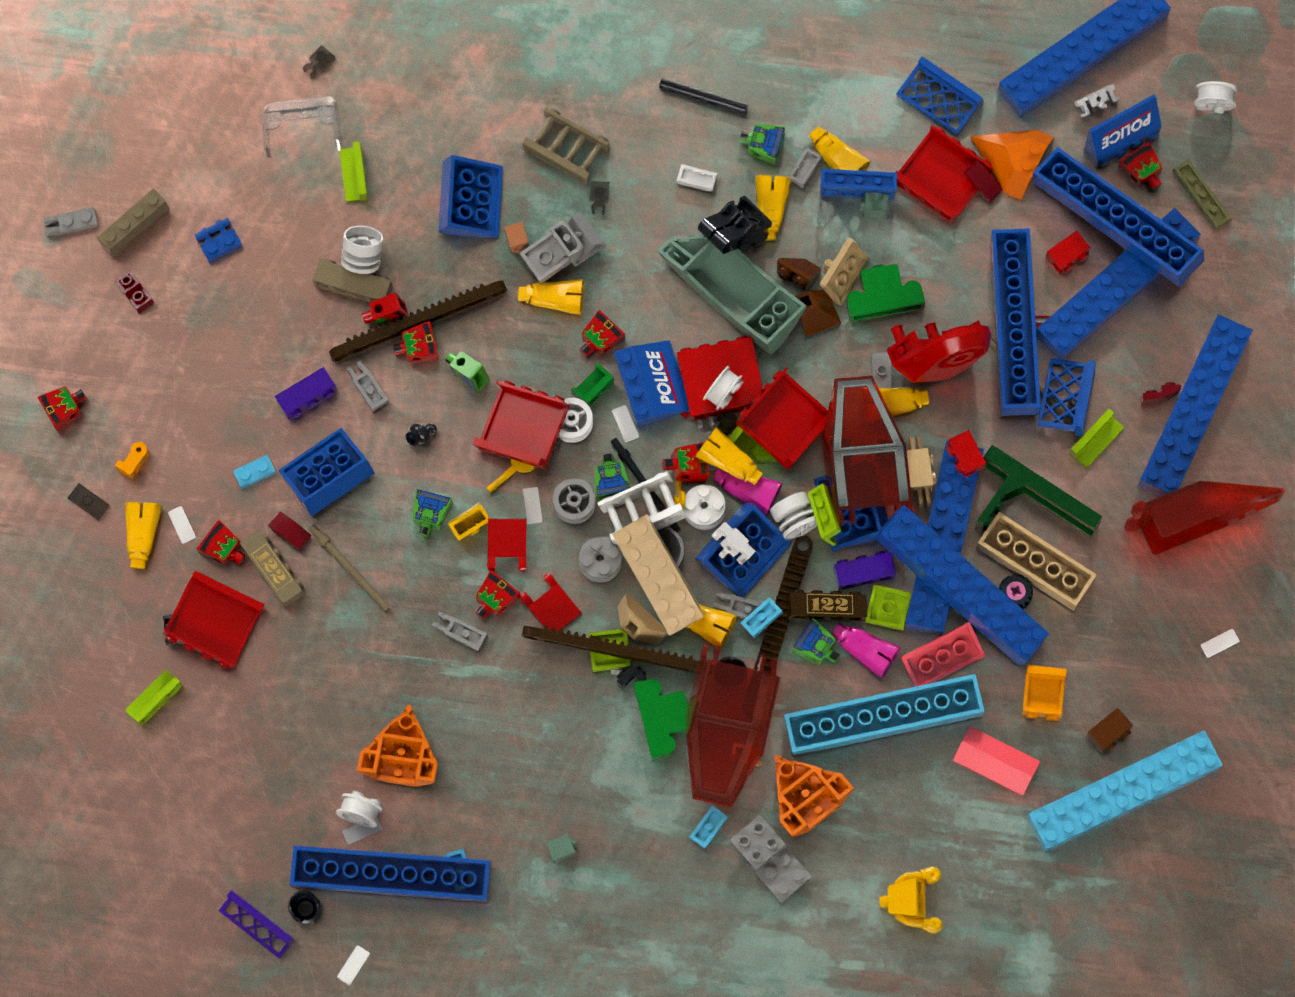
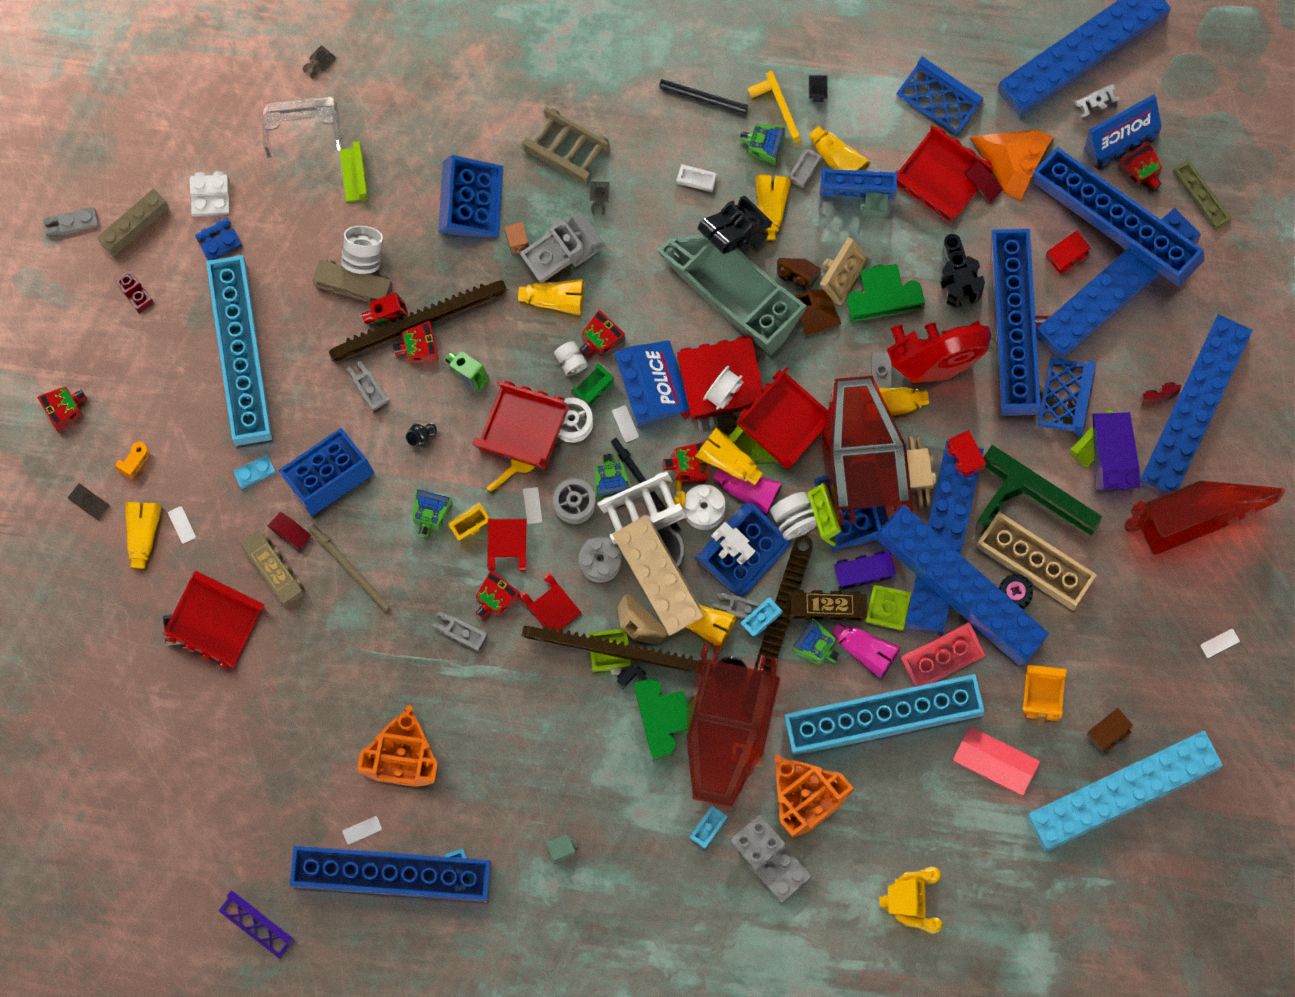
lime panel [125,670,183,726] -> none
red torso [197,520,246,566] -> none
dark purple brick [275,367,337,420] -> none
black hair [288,890,321,923] -> none
white wheel [336,791,383,828] -> none
white sticker [337,945,370,985] -> none
white wheel [1195,81,1237,114] -> none
none -> white plate [190,171,230,216]
none -> medium azure brick [206,255,273,446]
none -> white wheel [554,341,588,377]
none -> yellow piece [748,71,802,144]
none -> black bracket [809,75,828,102]
none -> black connector [940,234,985,309]
none -> dark purple slope [1092,412,1141,490]

